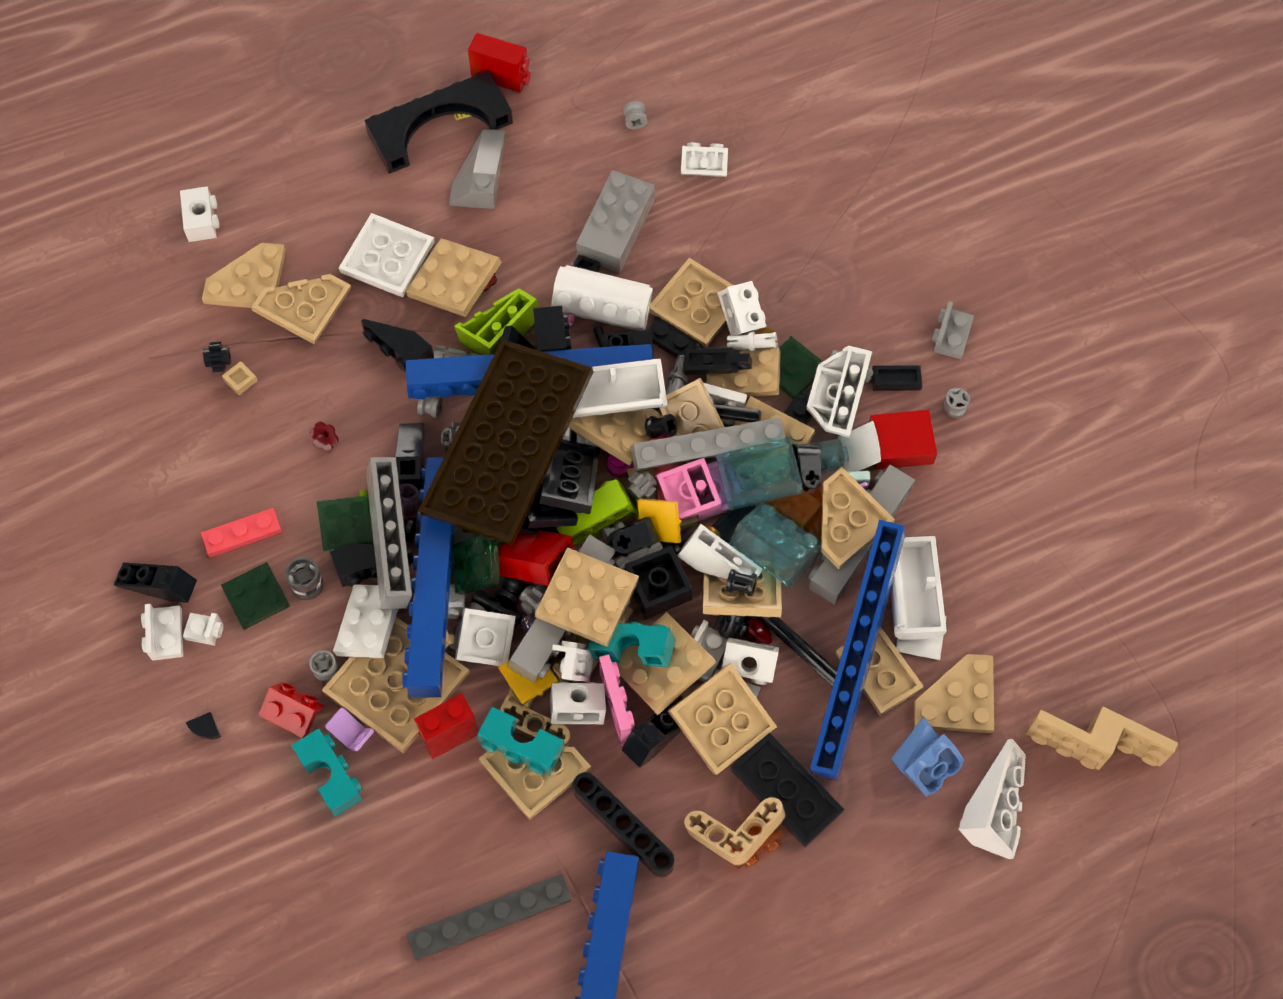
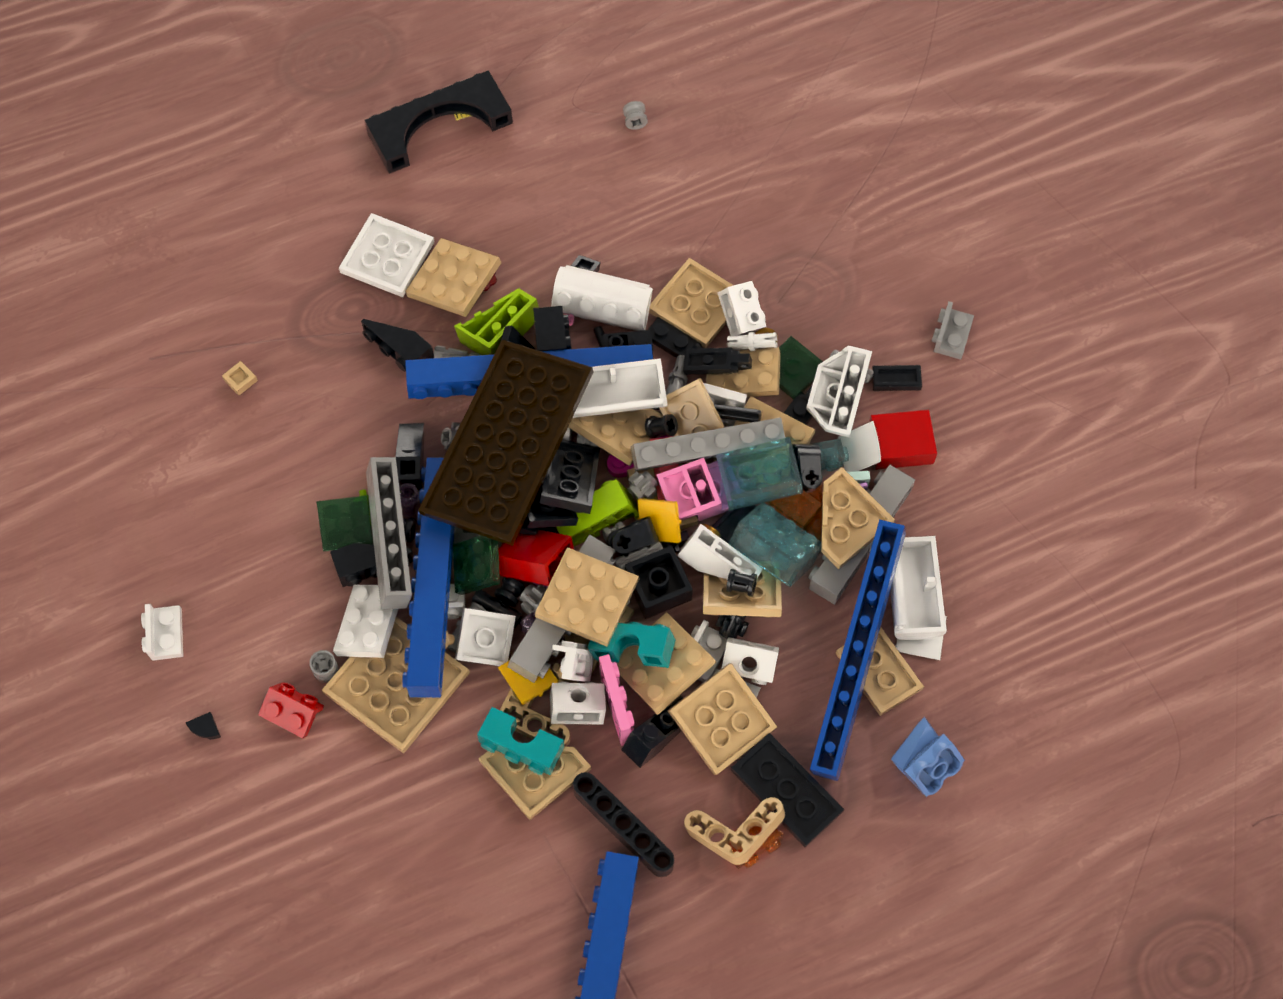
black slope [114,562,197,603] -> none
white brick [180,186,220,242] -> none
white bracket [183,613,223,646] -> none
coral plate [201,508,282,558] -> none
tan plate [202,243,286,308] -> none
black gear [203,341,231,373] -> none
clear green plate [221,562,290,630] -> none
tan plate [251,274,351,345] -> none
flat silver wheel [285,557,324,600] -> none
teal arch [291,728,363,817] -> none
dark red plant [309,421,339,451] -> none
lavender bracket [325,708,374,751] -> none
dark grey plate [407,874,572,961] -> none
red brick [414,693,479,759] -> none
light grey wheel [417,397,443,418] -> none
light grey wedge [449,129,506,209] -> none
red brick [468,32,531,93] -> none
light grey brick [576,170,655,273] -> none
white bracket [681,143,728,177] -> none
dark red plant [746,617,772,645] -> none
black axle [756,616,837,686] -> none
tan plate [914,654,994,733] -> none
light grey wheel [943,388,970,418] -> none
white wedge [959,739,1026,859] -> none
tan bracket [1026,707,1178,770] -> none

